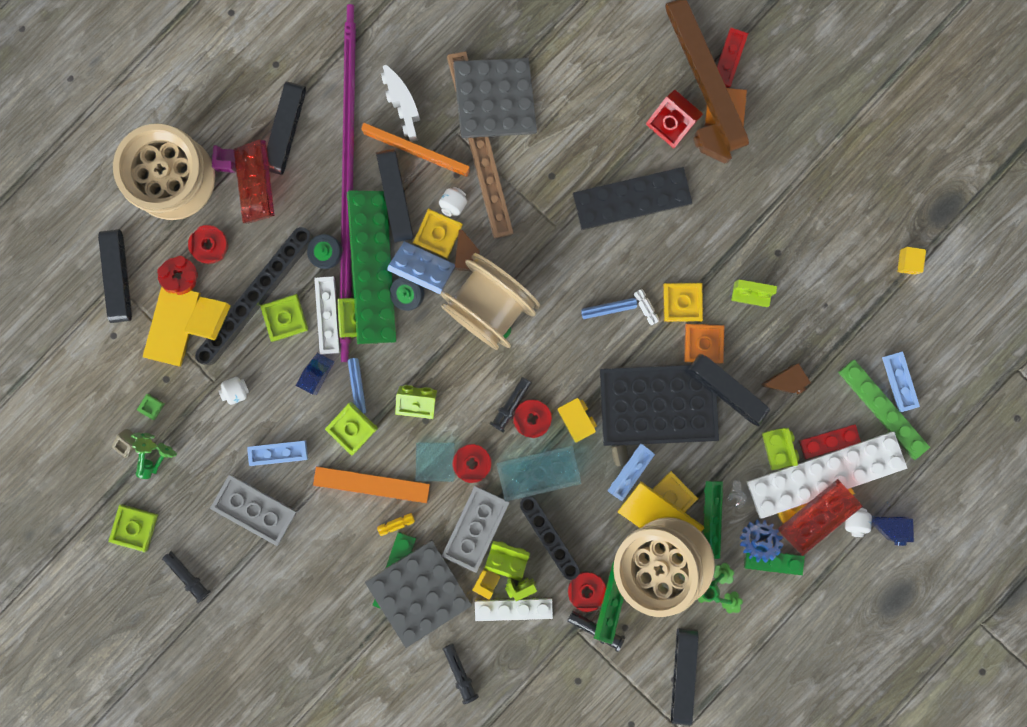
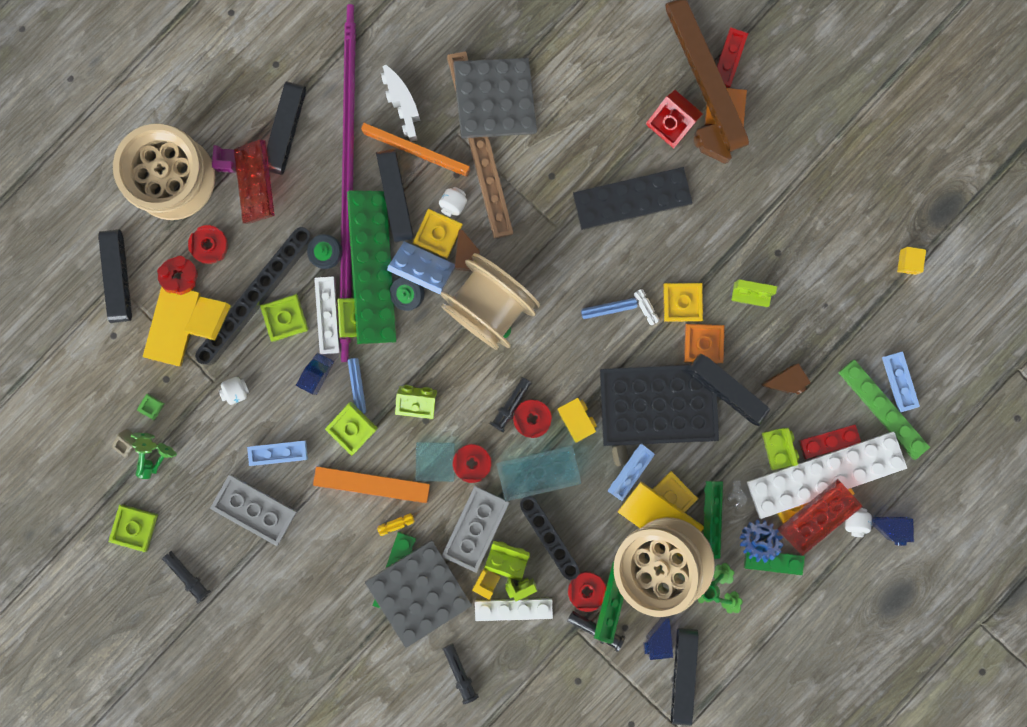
none -> clear blue slope [643,616,673,660]

